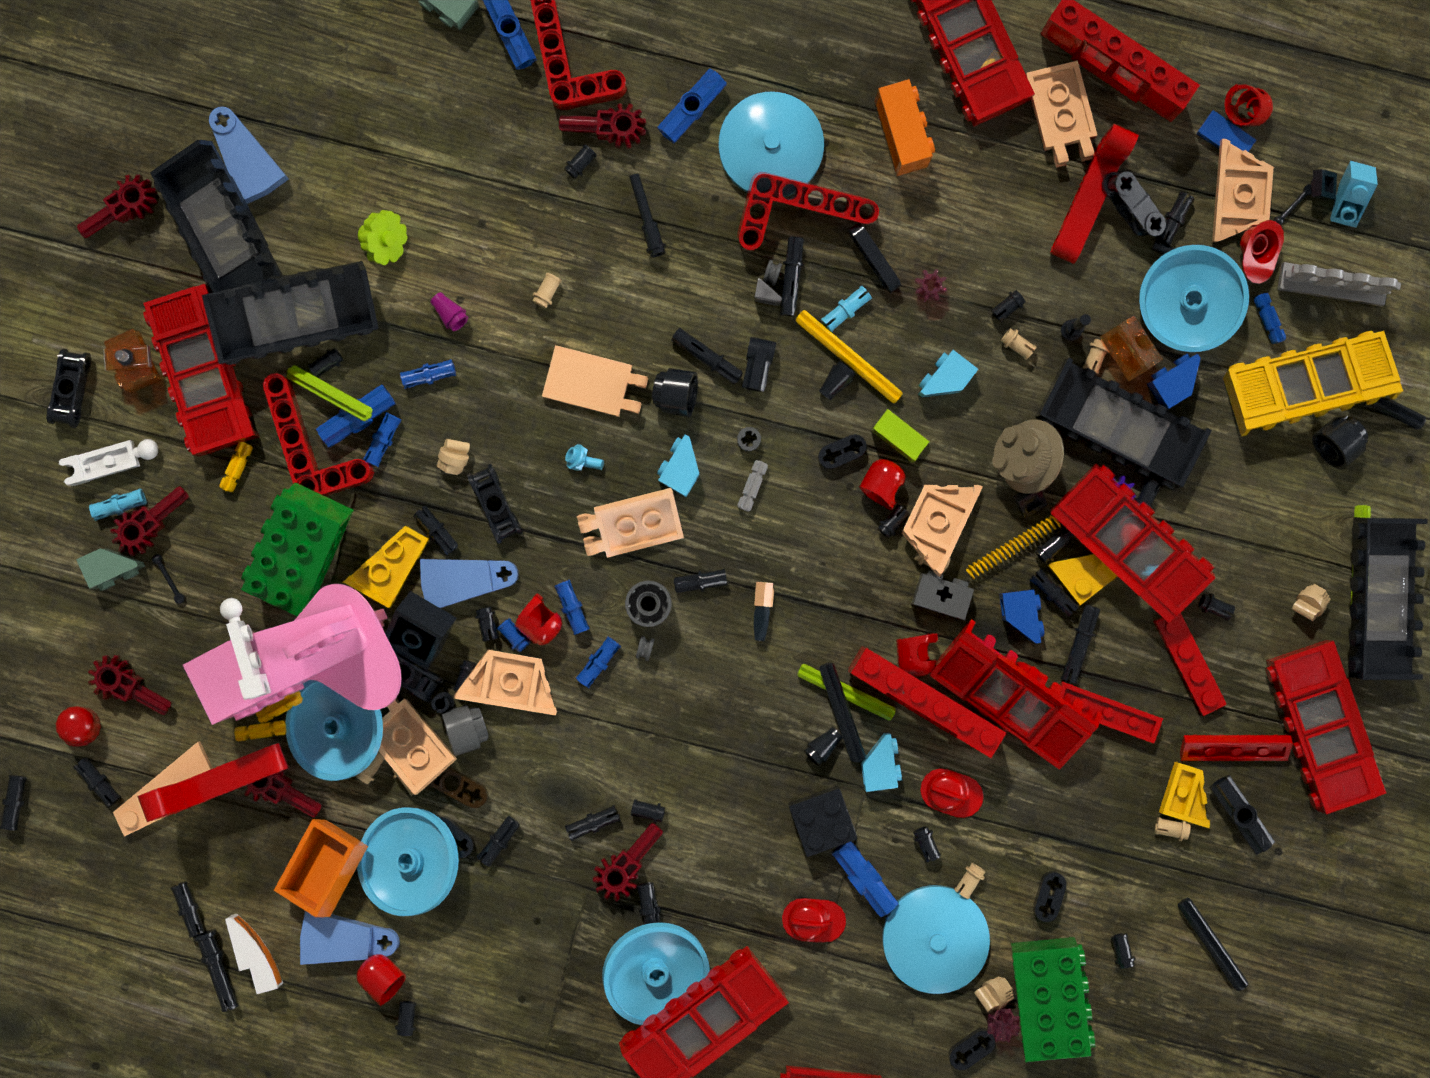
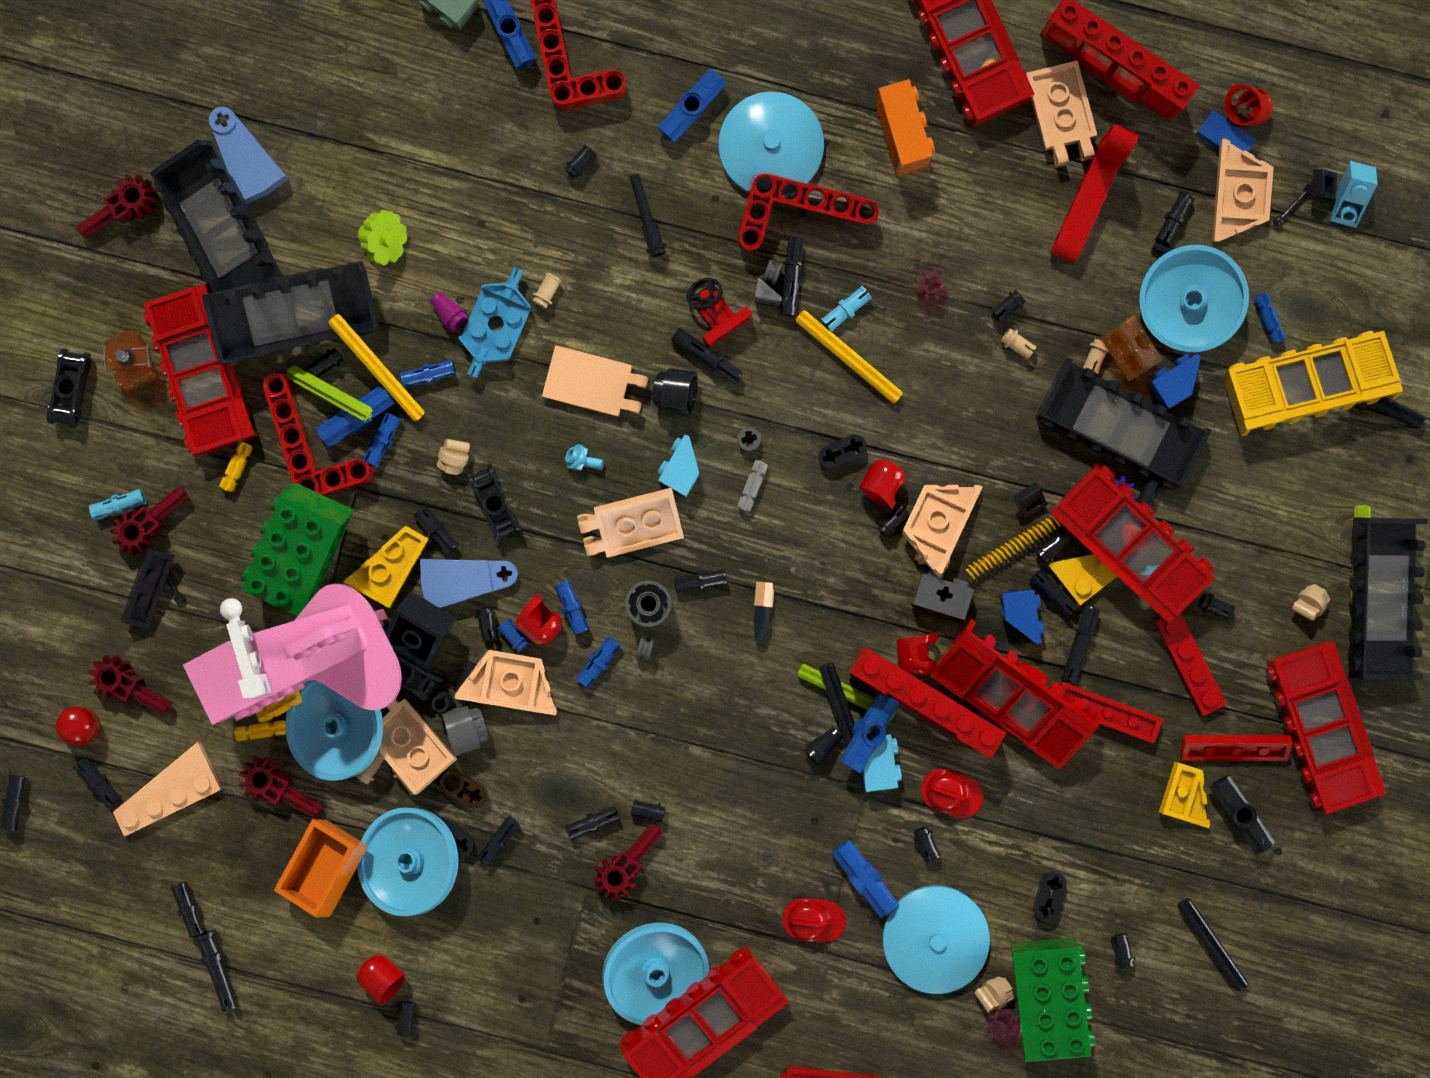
white plate [59,439,158,486] -> none
sand green slope [76,548,146,591] -> none
red beam [137,743,288,822] -> none
white slope [225,914,283,994] -> none
medium blue piece [300,911,400,965] -> none
dark red gear [559,103,647,149] -> none
black pin [637,882,661,924] -> none
black piece [742,337,777,392] -> none
black brick [788,785,858,857] -> none
black cone [819,360,856,400] -> none
black beam [848,222,902,293] -> none
lime panel [871,409,930,463] -> none
medium azure slope [918,350,978,397] -> none
black beam [948,1028,995,1070] -> none
tan pin [954,863,985,899] -> none
dark tan piece [992,420,1064,494] -> none
black pin [1061,314,1091,341] -> none
black piece [1101,171,1166,236] -> none
tan pin [1155,817,1190,841] -> none
red piece [1240,220,1284,284] -> none
light grey fence [1277,262,1401,307] -> none
black piece [1312,416,1368,470] -> none
none -> black plate [121,546,175,629]
none -> yellow axle [328,314,425,421]
none -> dark azure plate [459,267,532,378]
none -> red piece [686,278,753,348]
none -> blue piece [839,691,899,773]

